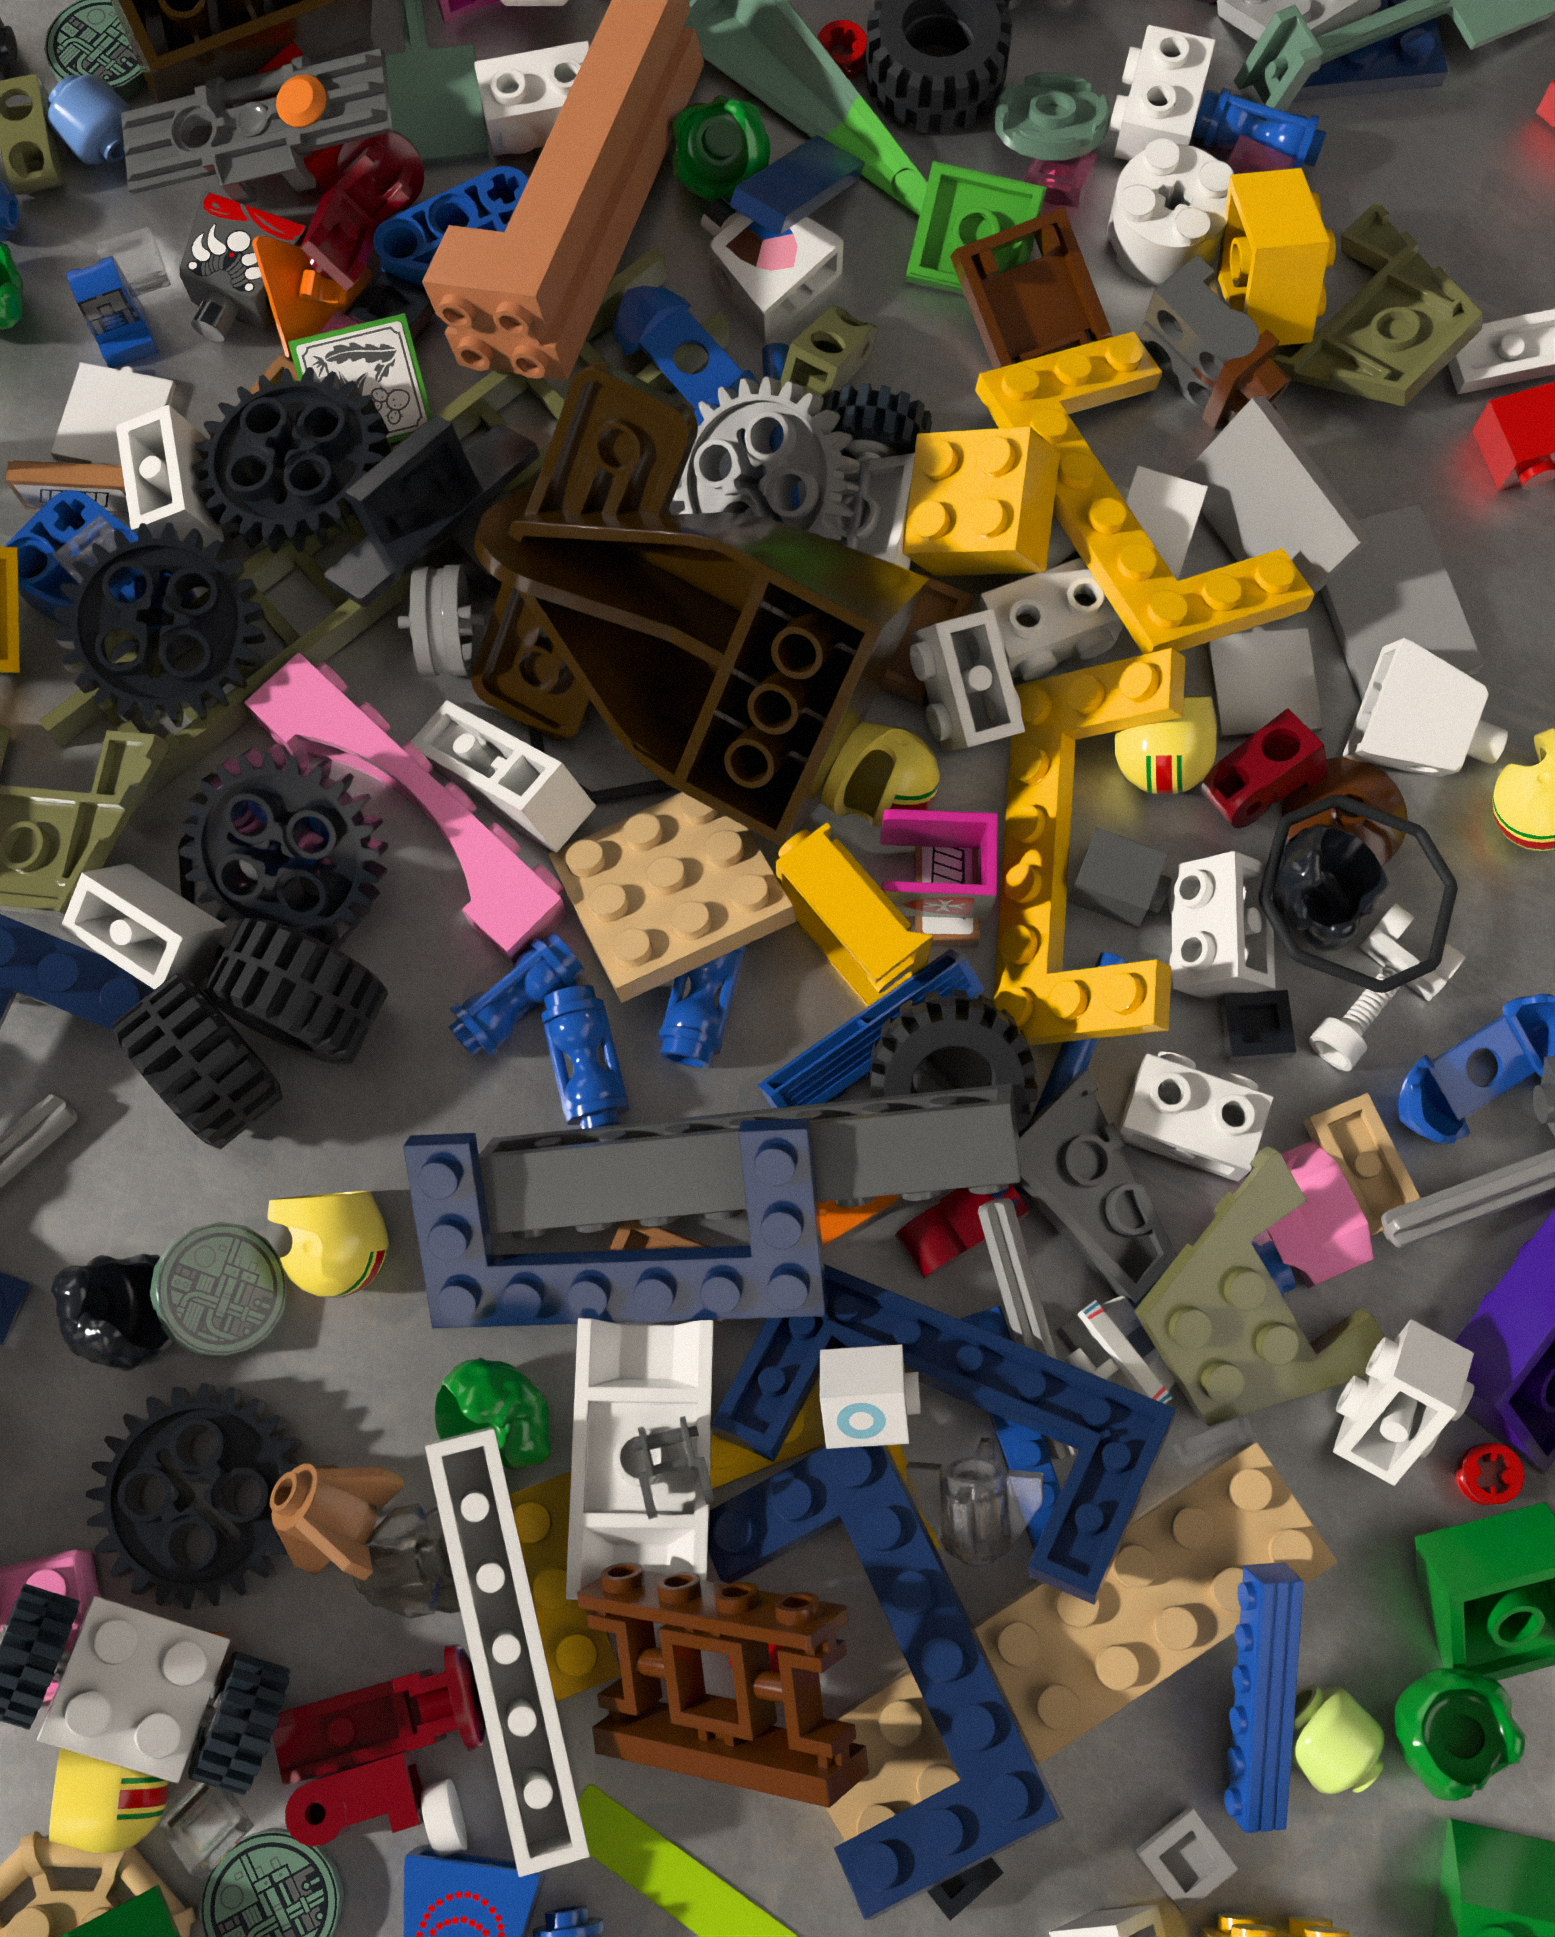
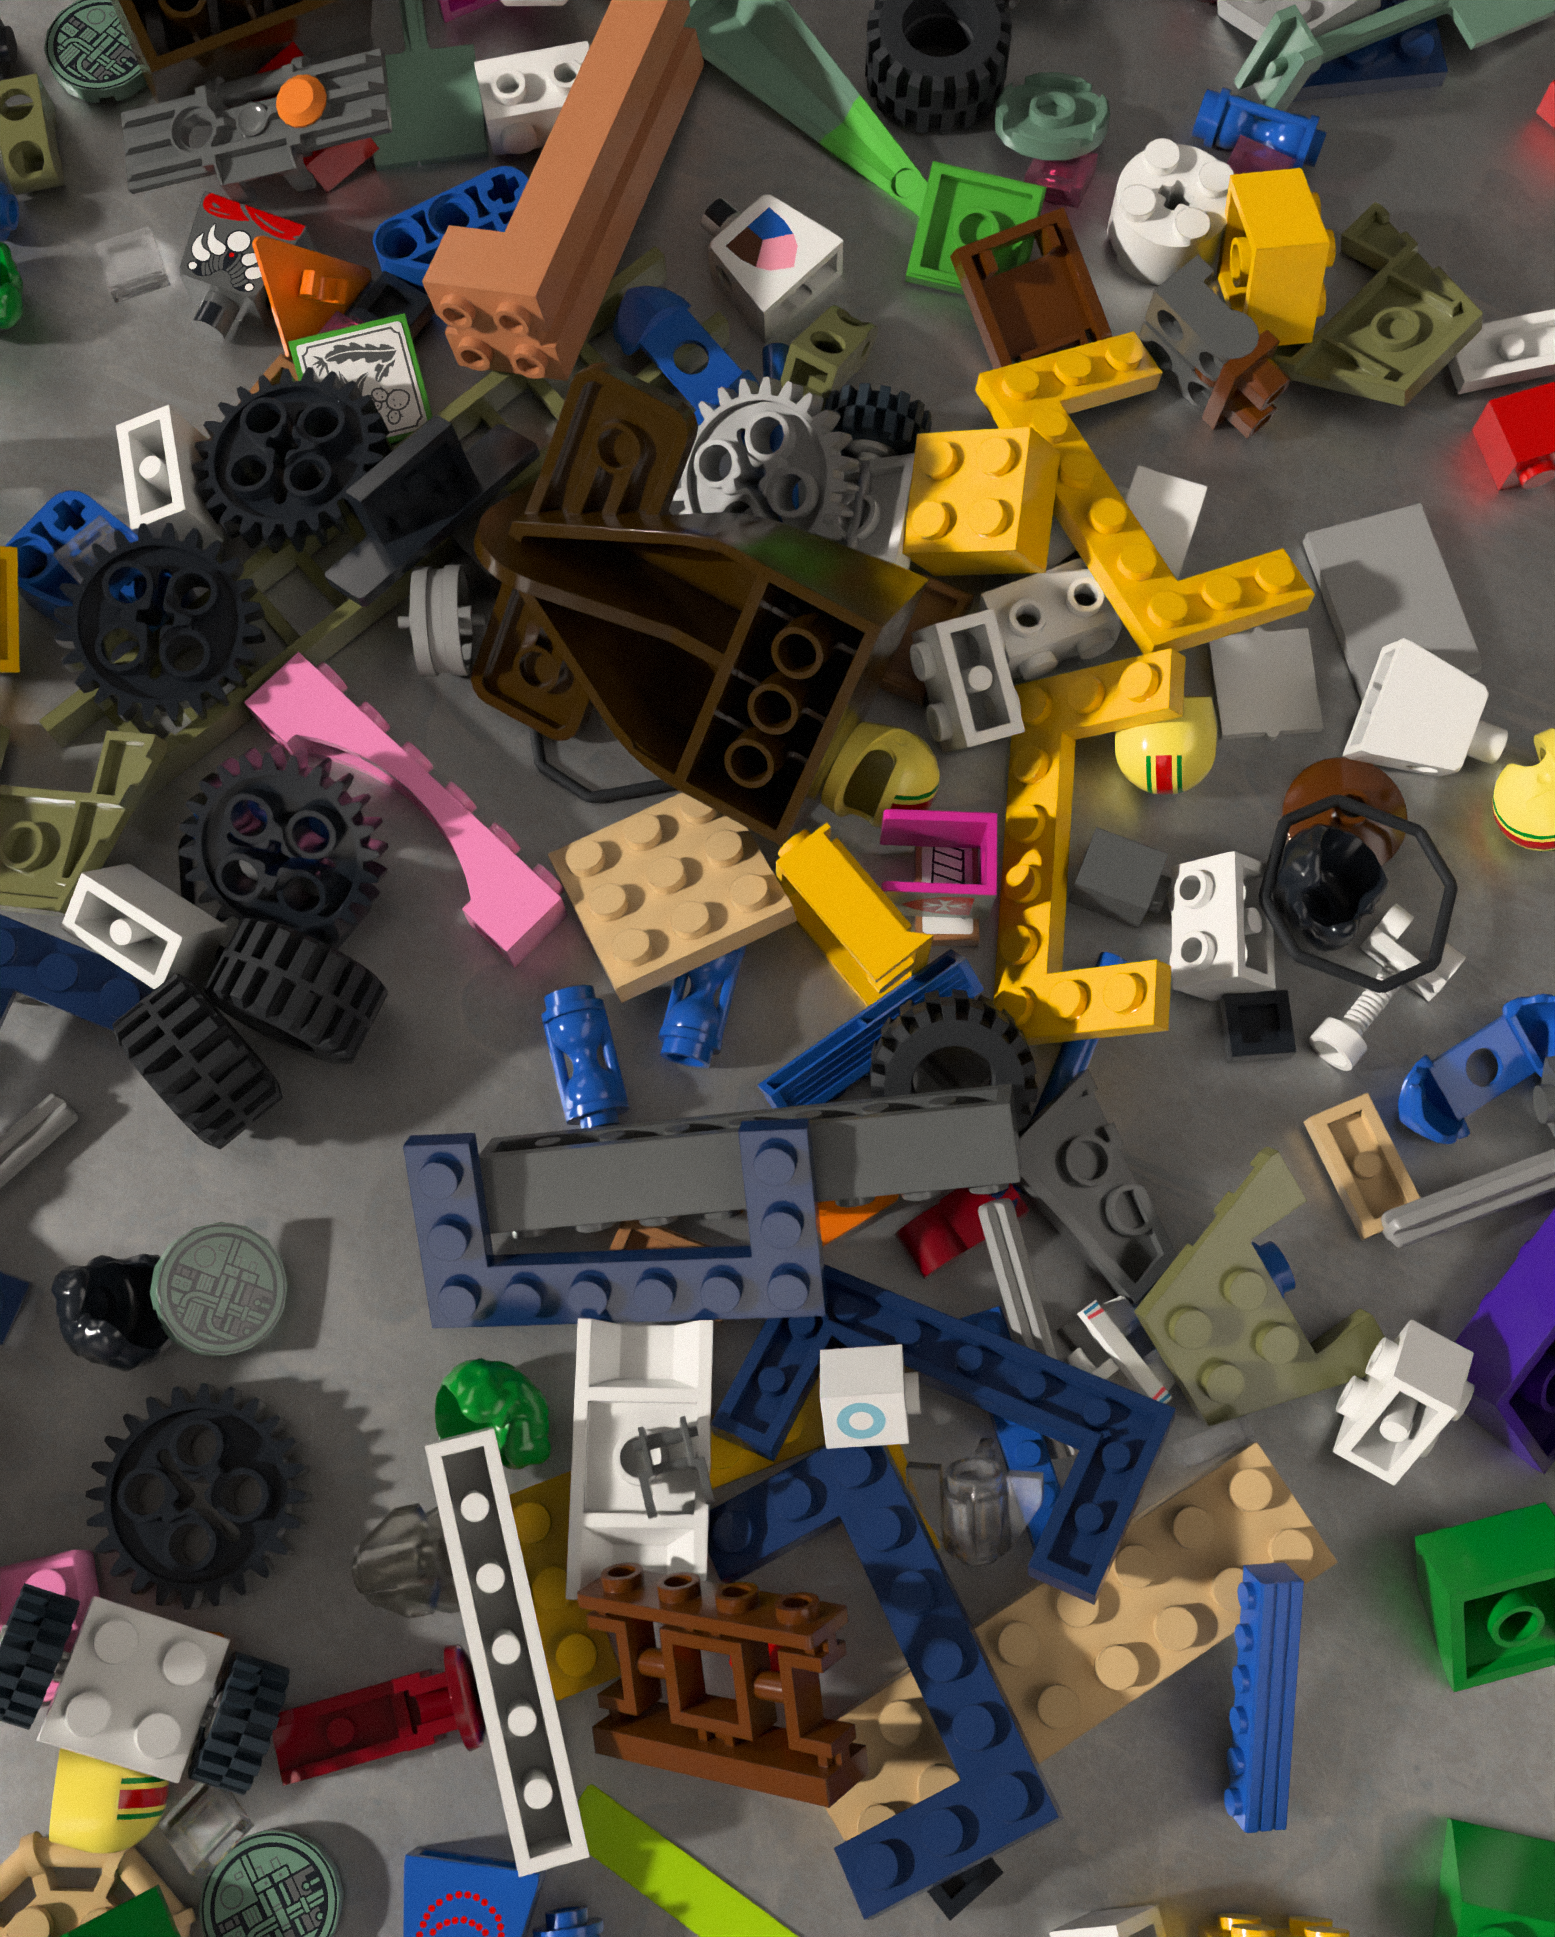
medium nougat tile [5,460,129,514] -> none
medium blue head [47,75,133,165] -> none
white piece [51,362,176,466] -> none
blue leg [66,256,160,369] -> none
light yellow helmet [267,1191,389,1298] -> none
medium nougat brick [270,1463,404,1581] -> none
dark red leg [285,1750,424,1847] -> none
dark red piece [301,129,424,291] -> none
white slope [410,700,596,853] -> none
white tile [421,1779,467,1858] -> none
blue piece [448,932,585,1058] -> none
green hair [671,95,771,203] -> none
dark blue tile [730,135,865,235] -> none
red bush [817,20,867,80] -> none
white brick [1109,24,1216,161] -> none
white brick [1117,1051,1274,1182] -> none
light grey plate [1135,1806,1239,1915] -> none
light grey tile [1179,395,1372,620] -> none
dark red leg [1201,708,1328,829] -> none
bright pink slope [1250,1140,1373,1289] -> none
yellowish green head [1291,1684,1385,1794] -> none
green hair [1395,1668,1526,1801] -> none
red bush [1454,1442,1525,1505] -> none

